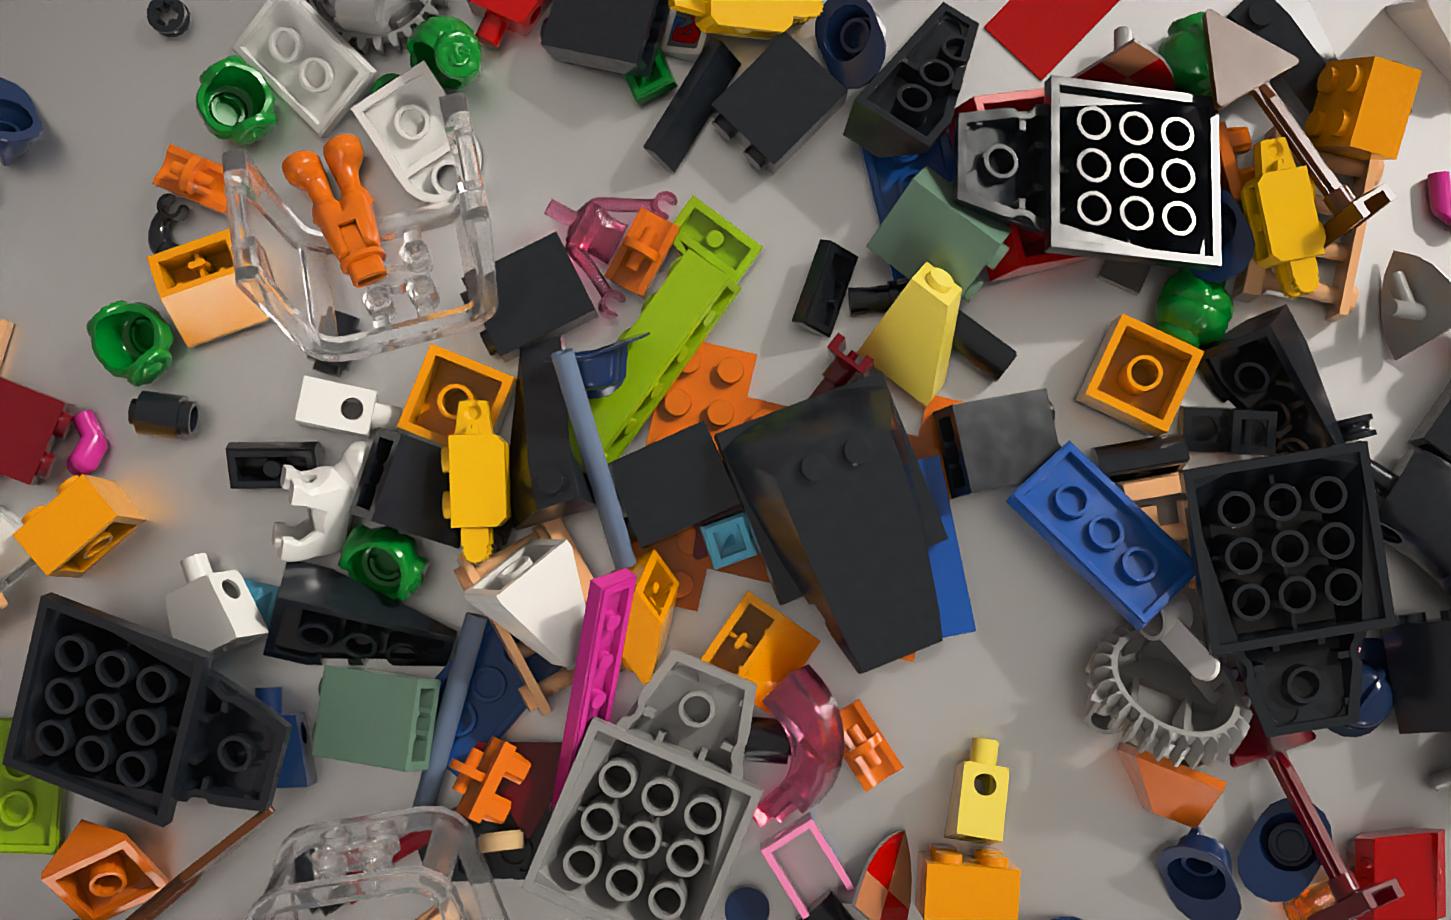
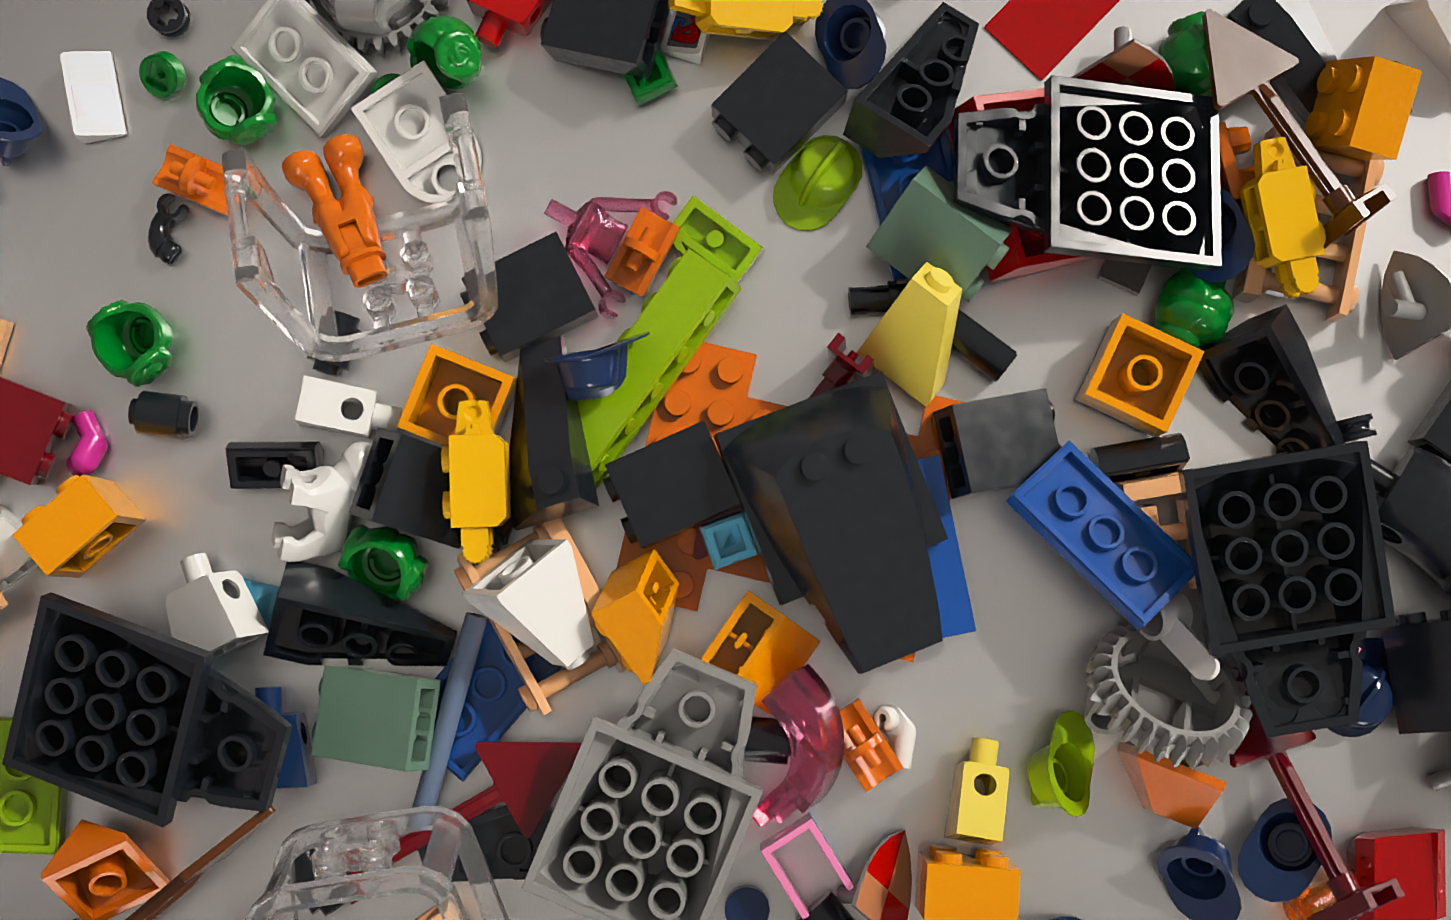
light orange slope [146,228,272,348] -> none
orange hips [448,736,531,824] -> none
tan tile [478,830,525,853] -> none
sand blue piece [551,348,637,569] -> none
dark pink tile [551,568,637,811] -> none
black tile [643,37,741,173] -> none
black plate [792,239,858,338] -> none
black slope [1178,405,1278,456] -> none
none -> slope [59,51,127,144]
none -> green tile [139,51,186,98]
none -> lime piece [773,135,863,231]
none -> white arm [873,704,916,769]
none -> lime piece [1028,710,1095,817]

